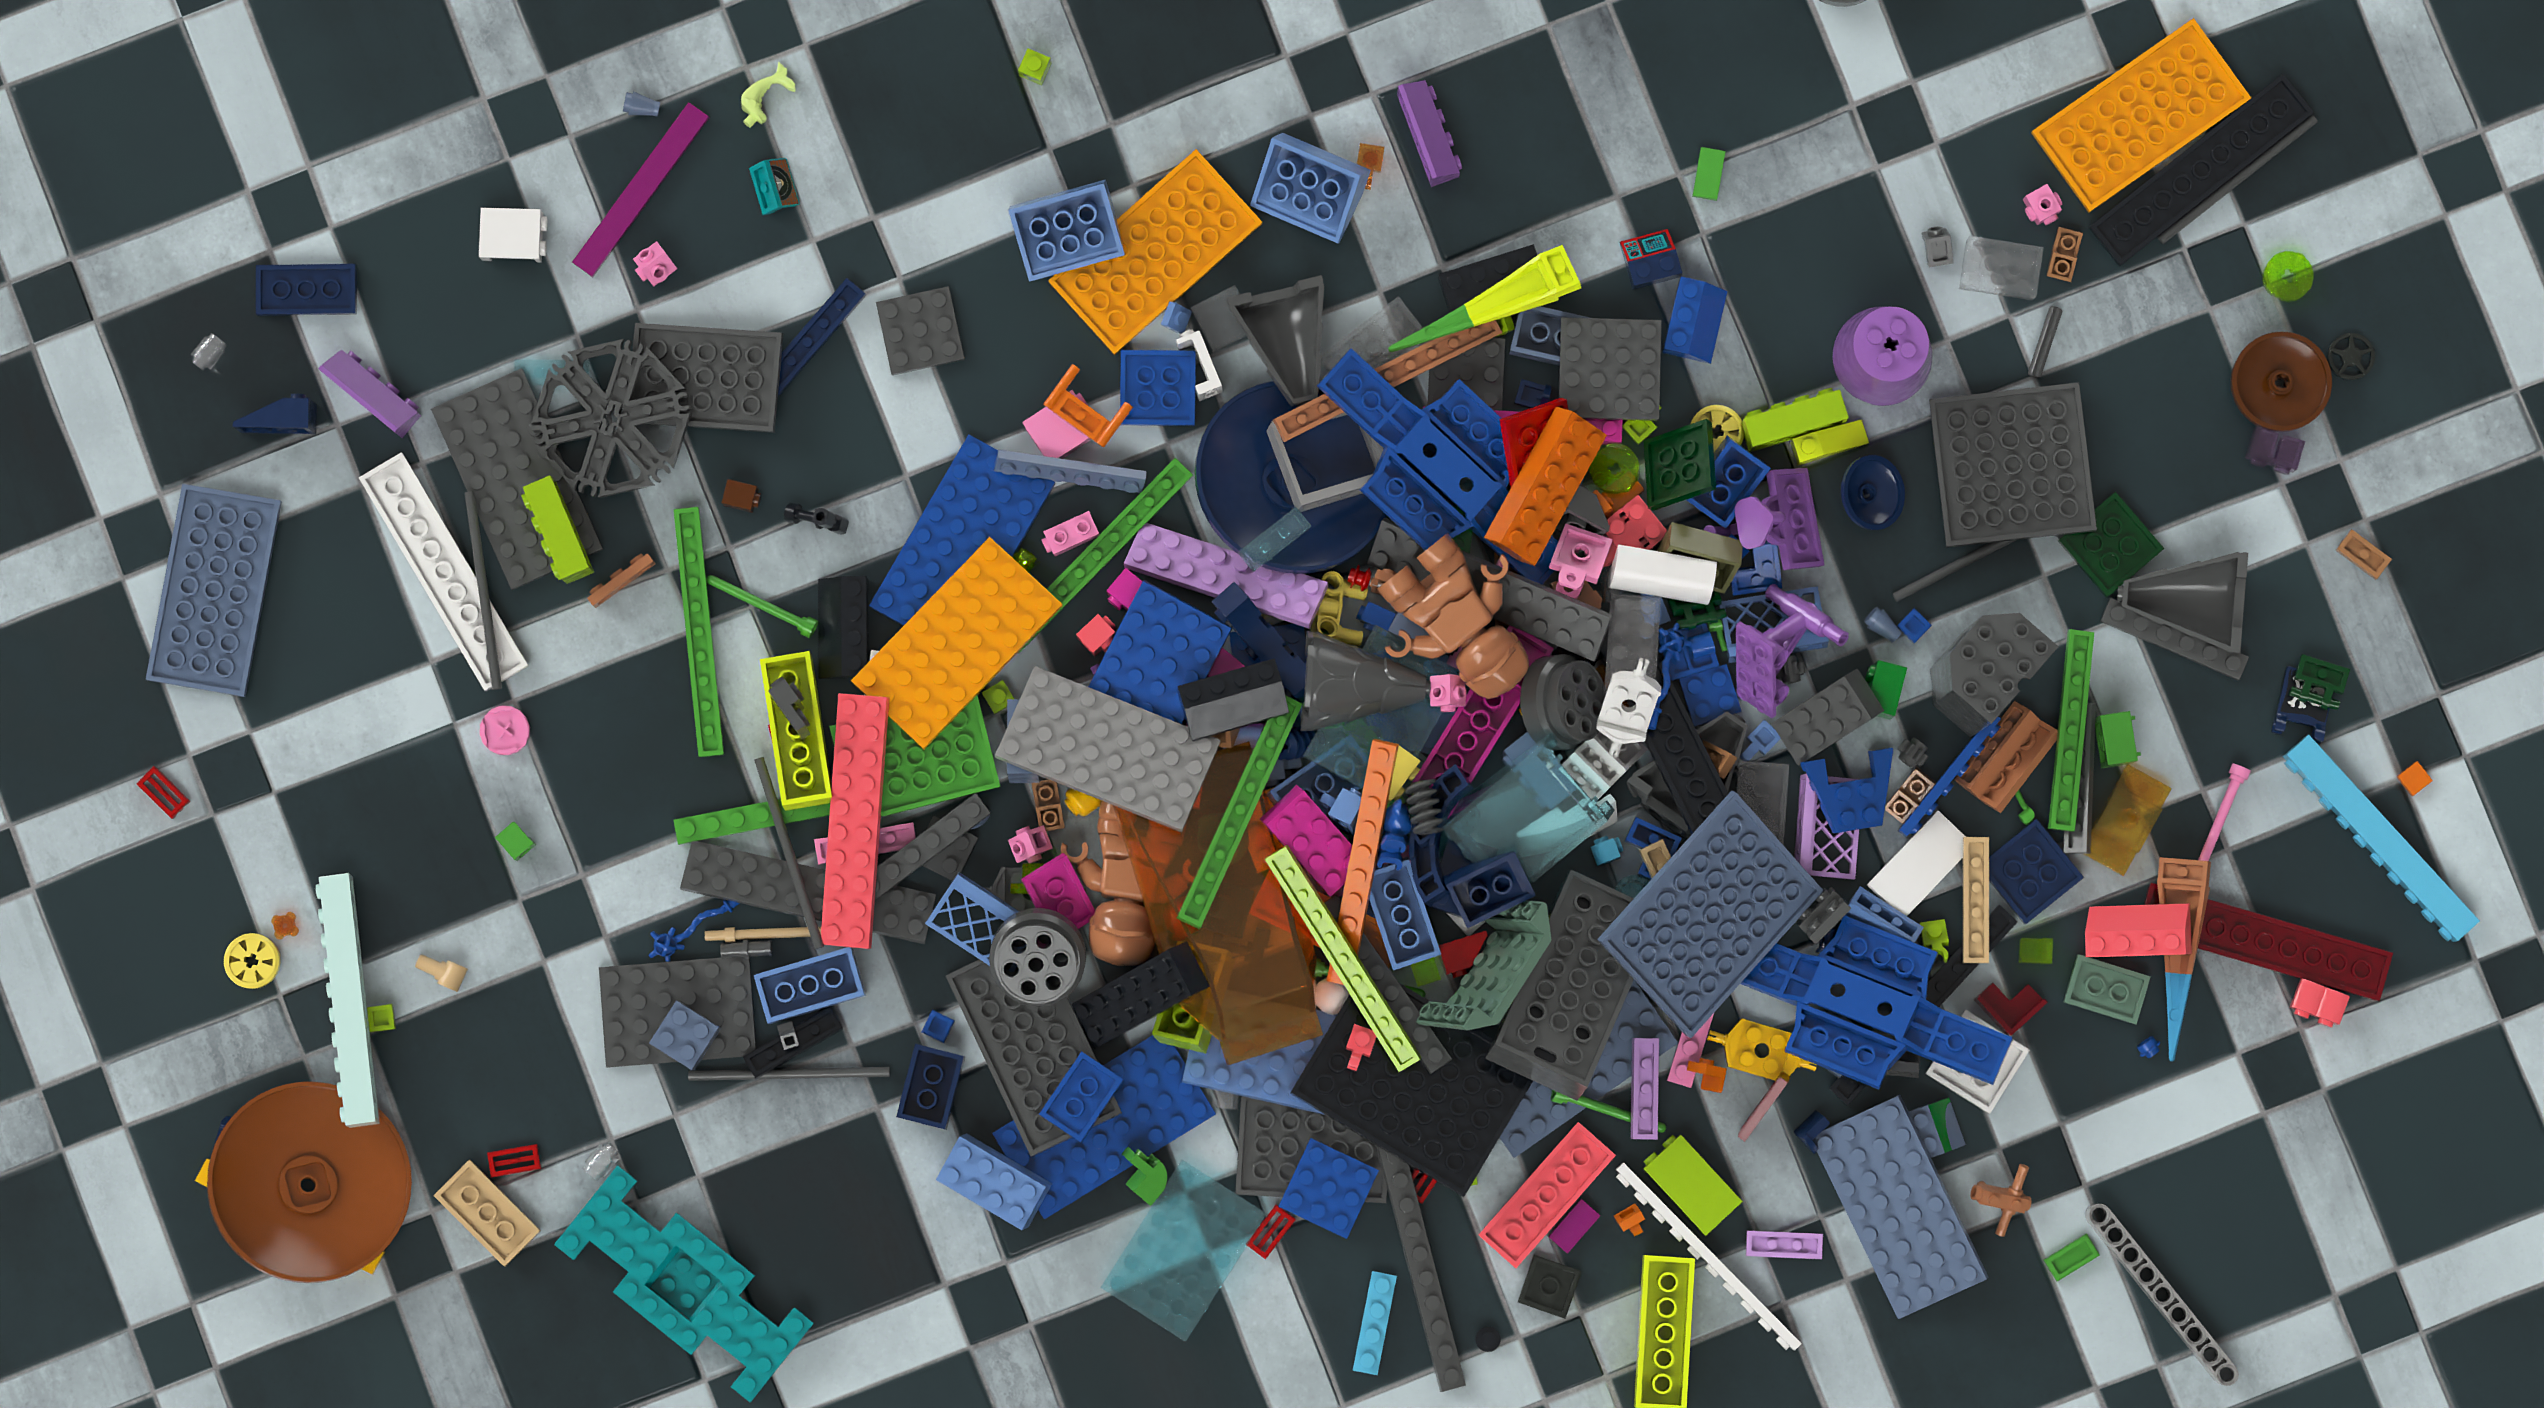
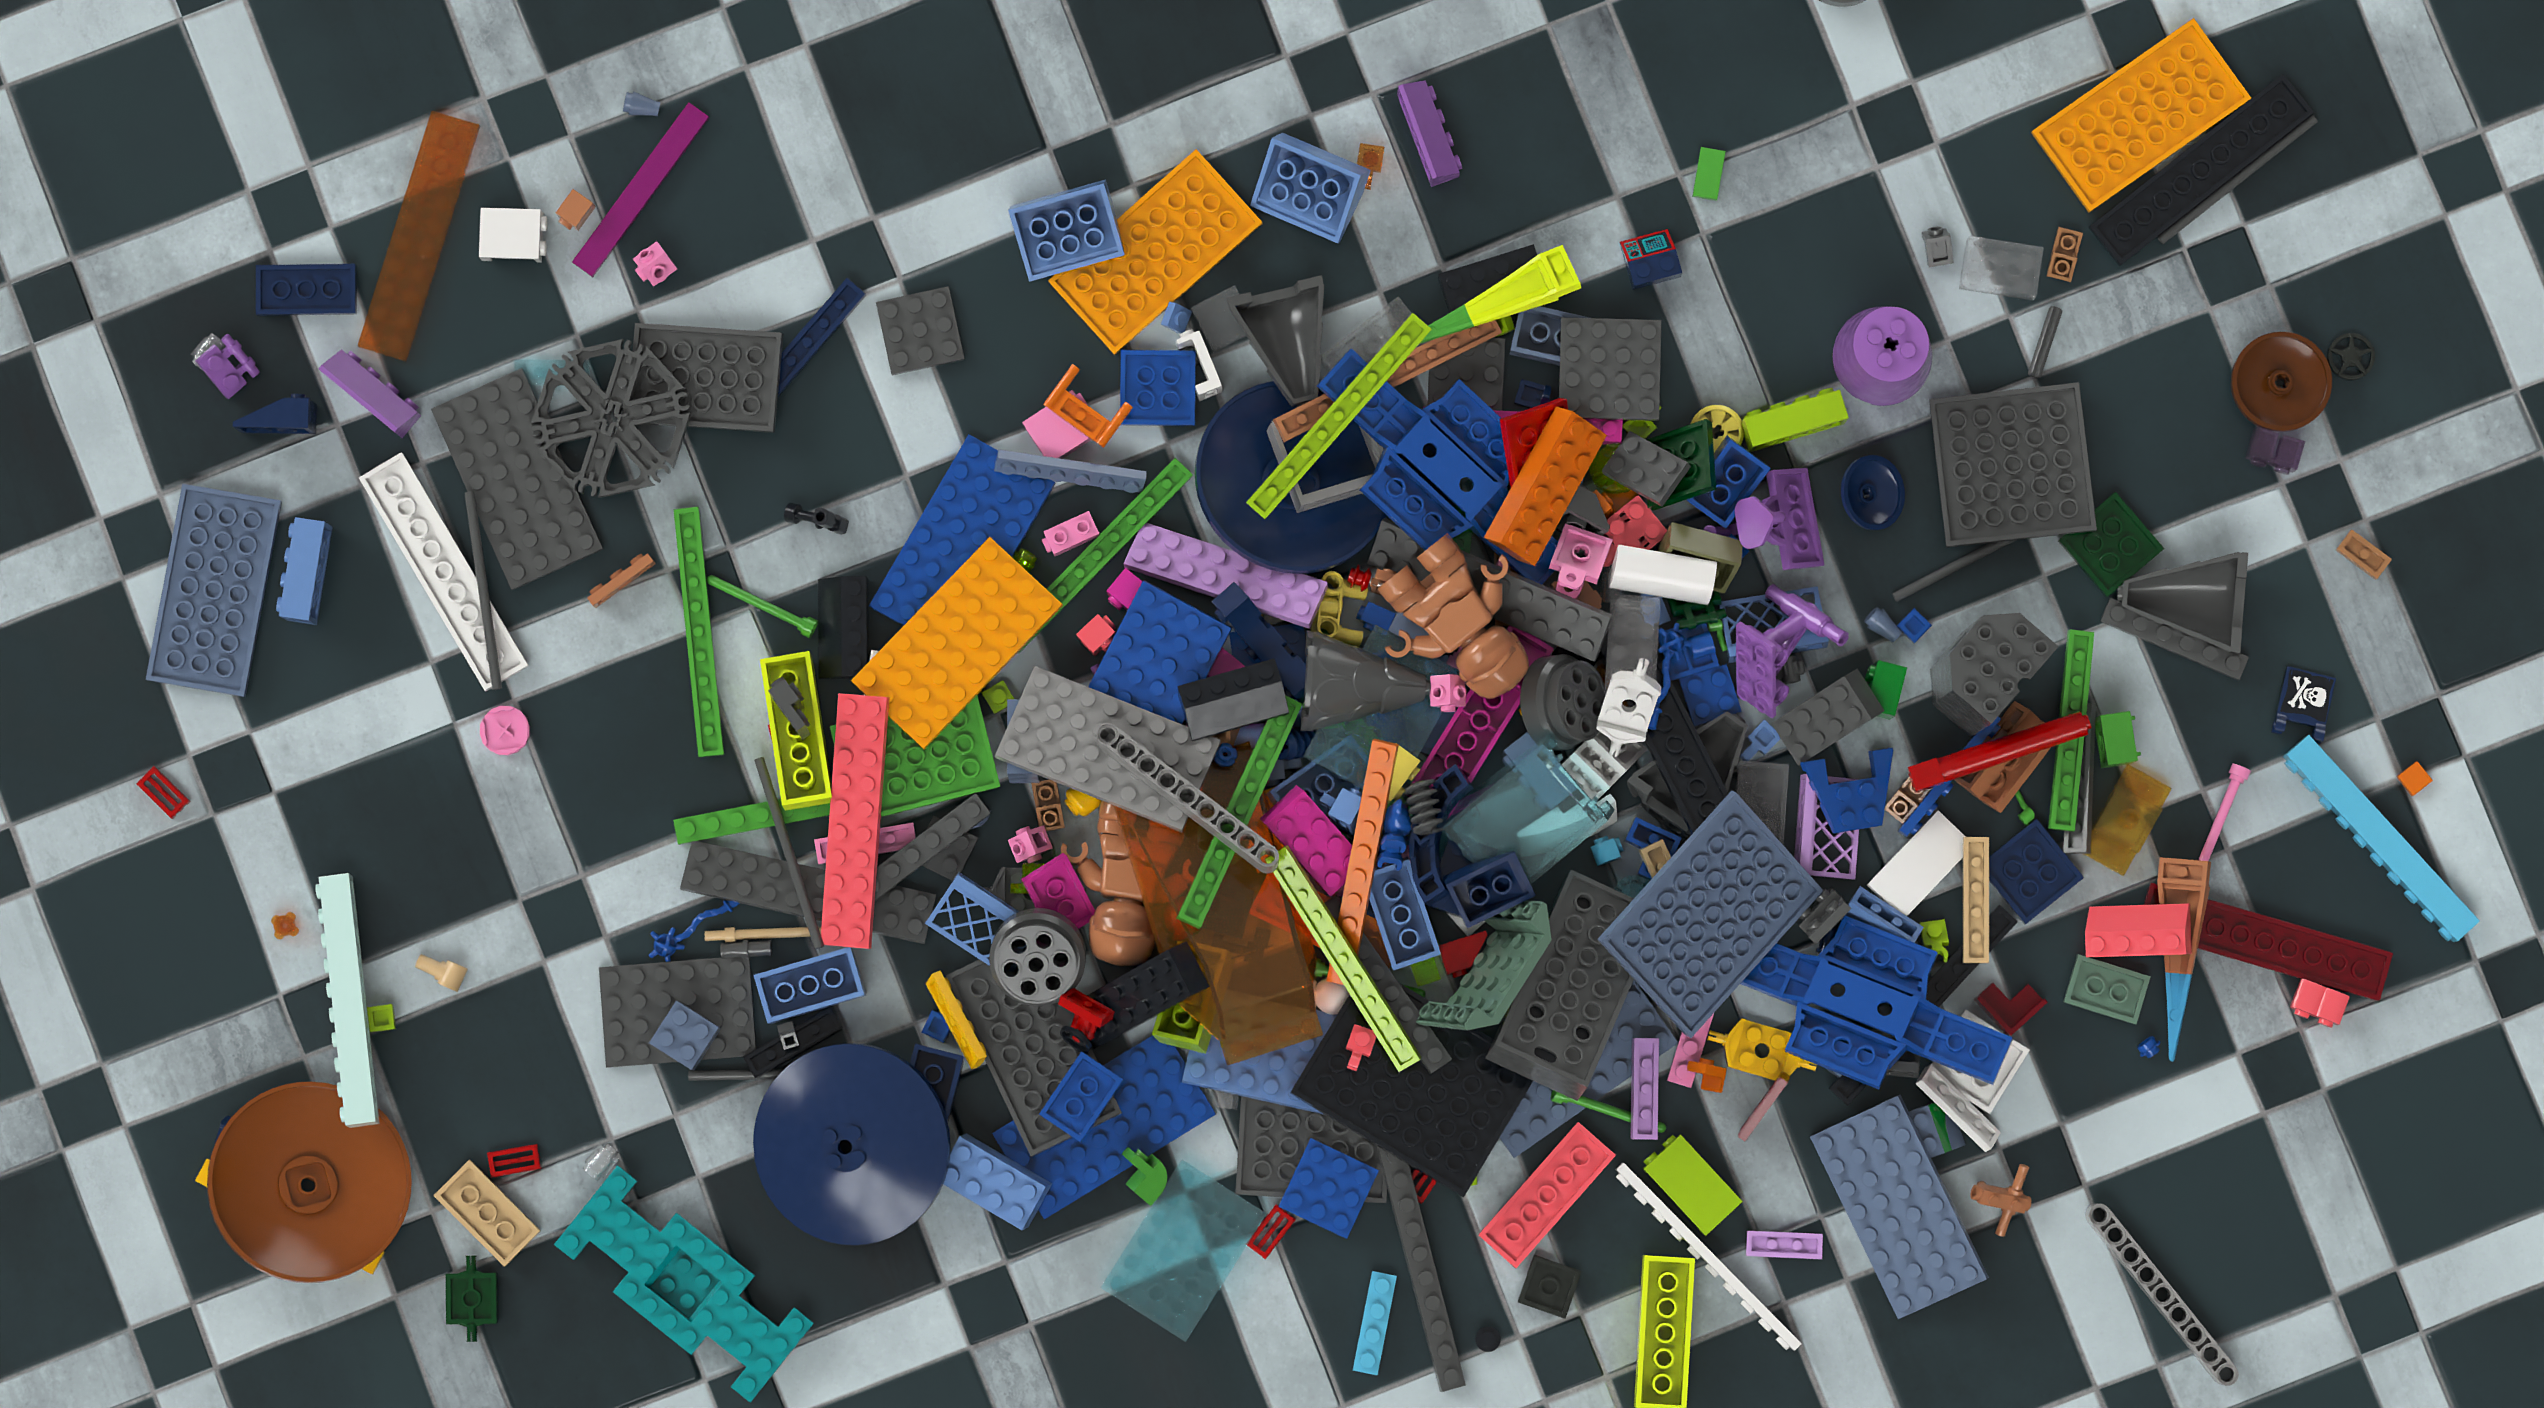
light yellow wheel [224,933,281,989] -> none
bright green panel [495,822,536,861] -> none
lime brick [521,475,594,584] -> none
reddish brown brick [722,479,761,513] -> none
yellowish green animal [741,62,796,128] -> none
teal panel [749,158,800,215] -> none
lime brick [1018,48,1052,86] -> none
clear light blue tile [1238,507,1311,572] -> none
magenta tile [1548,1199,1600,1254] -> none
orange tile [1614,1204,1645,1237] -> none
blue slope [1662,276,1728,364] -> none
medium nougat plate [1702,740,1737,779] -> none
blue tile [1731,541,1782,596] -> none
neon yellow slope [1790,419,1869,466] -> none
dark blue tile [1793,1111,1830,1154] -> none
dark grey gear [1897,737,1929,769] -> none
clear neon green panel [2019,938,2053,964] -> none
bright pink brick [2023,184,2062,226] -> none
bright green tile [2043,1234,2100,1282] -> none
clear neon green plate [2262,251,2314,302] -> none
dark green plate [2289,654,2350,710] -> none
none -> medium lavender plate [195,334,260,399]
none -> medium blue brick [276,517,333,625]
none -> clear orange plate [357,111,480,362]
none -> dark green plate [446,1255,498,1342]
none -> nougat brick [555,189,596,231]
none -> dark blue dish [753,1043,951,1245]
none -> yellow plate [926,970,987,1069]
none -> red piece [1058,988,1115,1053]
none -> light grey beam [1096,723,1279,873]
none -> blue plate [1214,743,1238,767]
none -> lime plate [1246,313,1432,519]
none -> dark grey plate [1602,431,1691,507]
none -> red brick [1907,711,2091,793]
none -> white plate [1915,1064,2001,1152]

